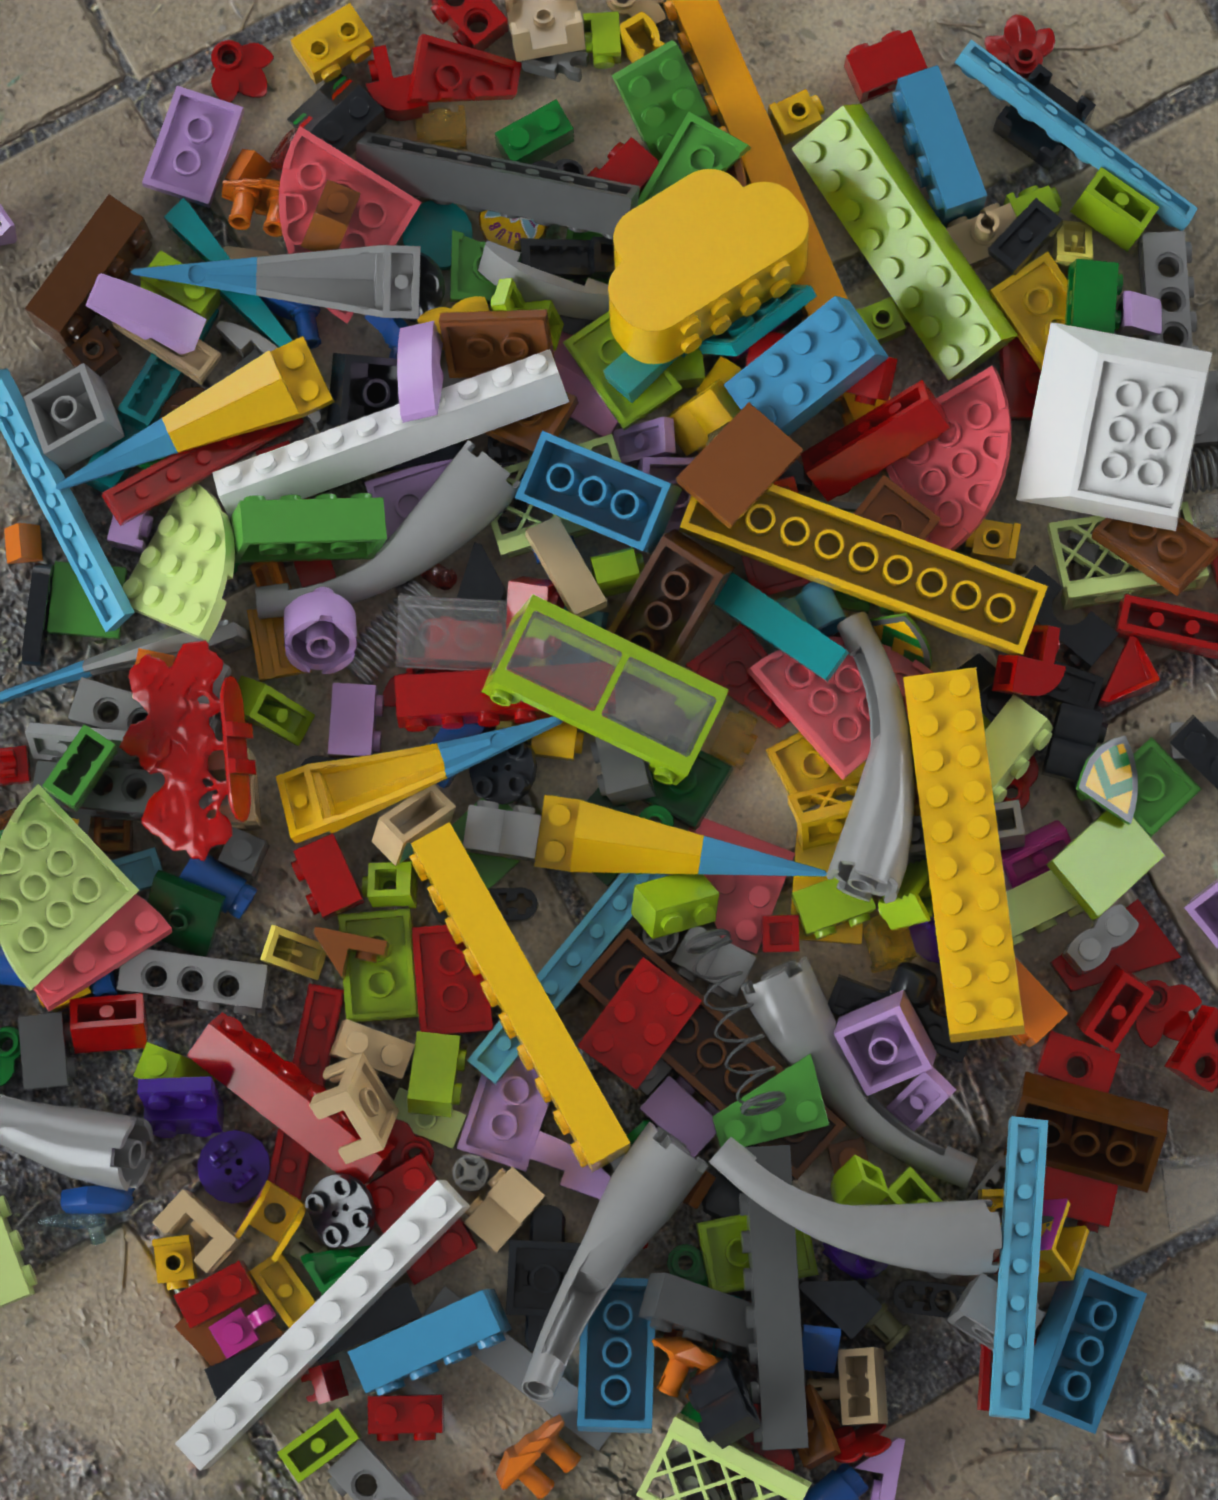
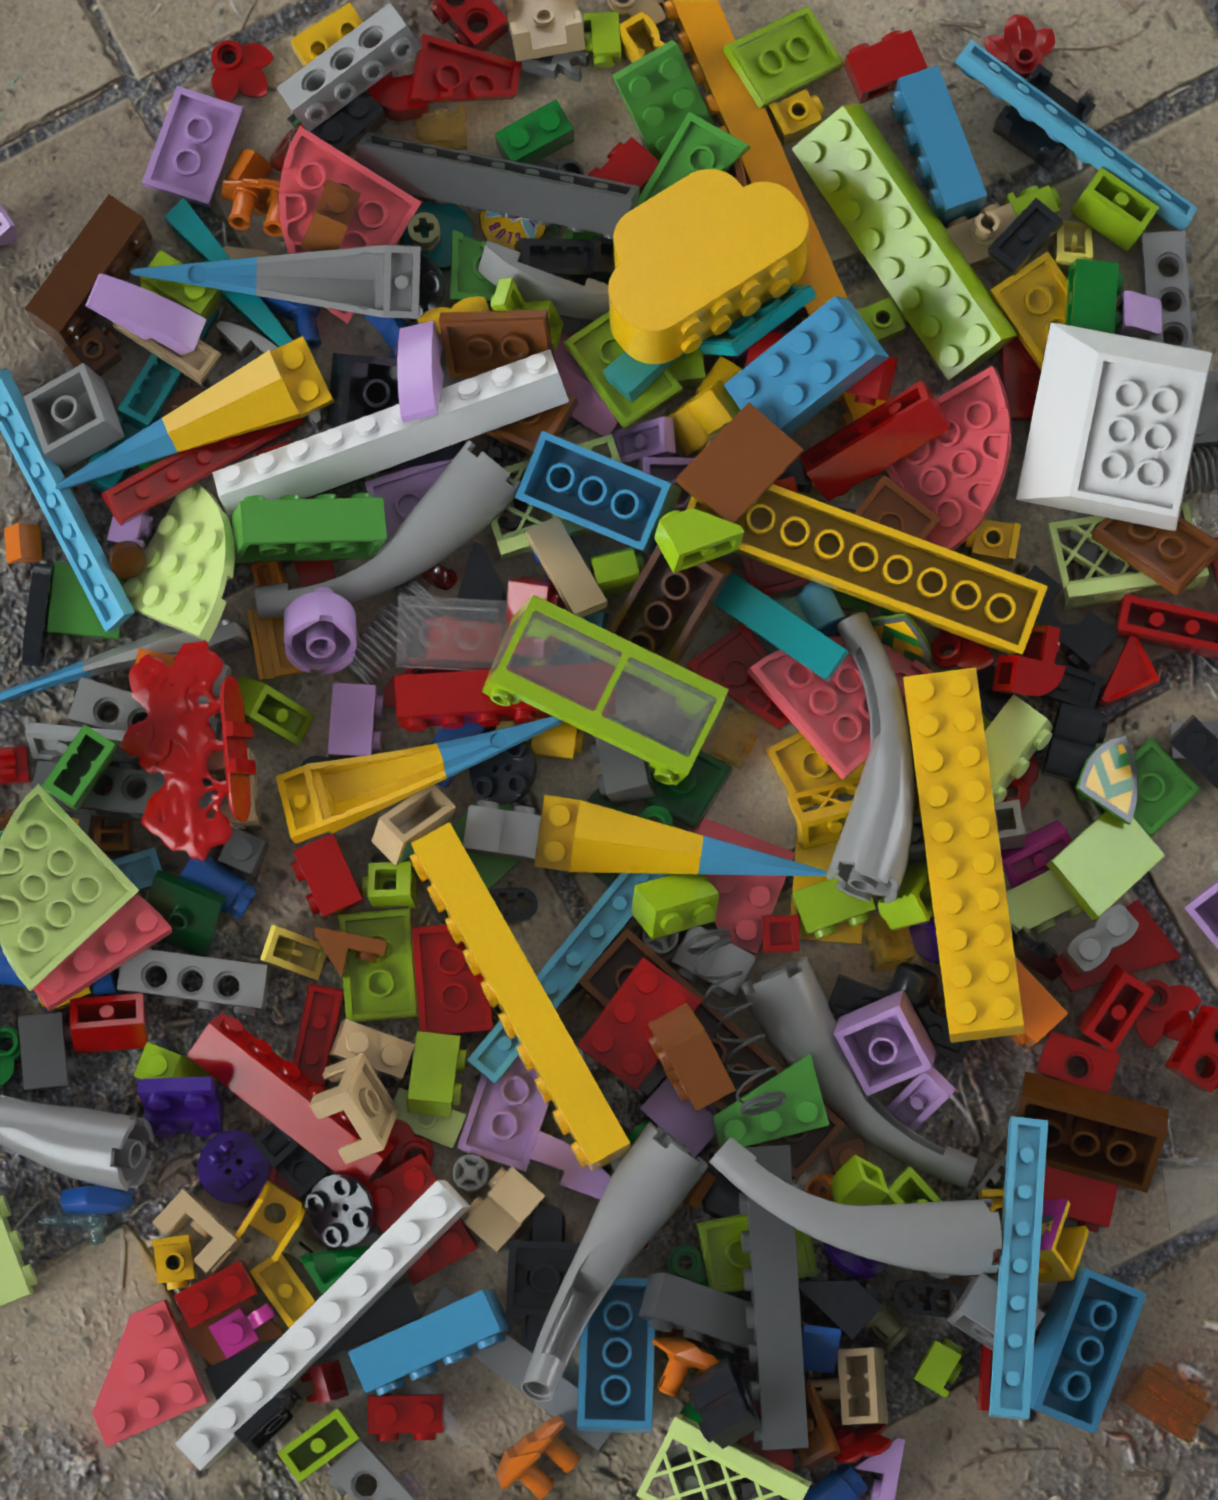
none -> coral plate [92,1299,210,1447]
none -> reddish brown tile [108,541,146,579]
none -> black tile [234,1387,303,1454]
none -> black slope [251,1123,331,1200]
none -> light grey brick [276,3,423,132]
none -> olive bush [408,212,441,253]
none -> dark orange brick [648,1002,736,1112]
none -> lime slope [654,508,744,573]
none -> lime tile [722,6,845,109]
none -> orange plate [805,1172,834,1202]
none -> lime brick [911,1338,964,1398]
none -> red plate [930,629,995,672]
none -> black plate [1010,922,1063,982]
none -> clear orange brick [1121,1362,1211,1443]

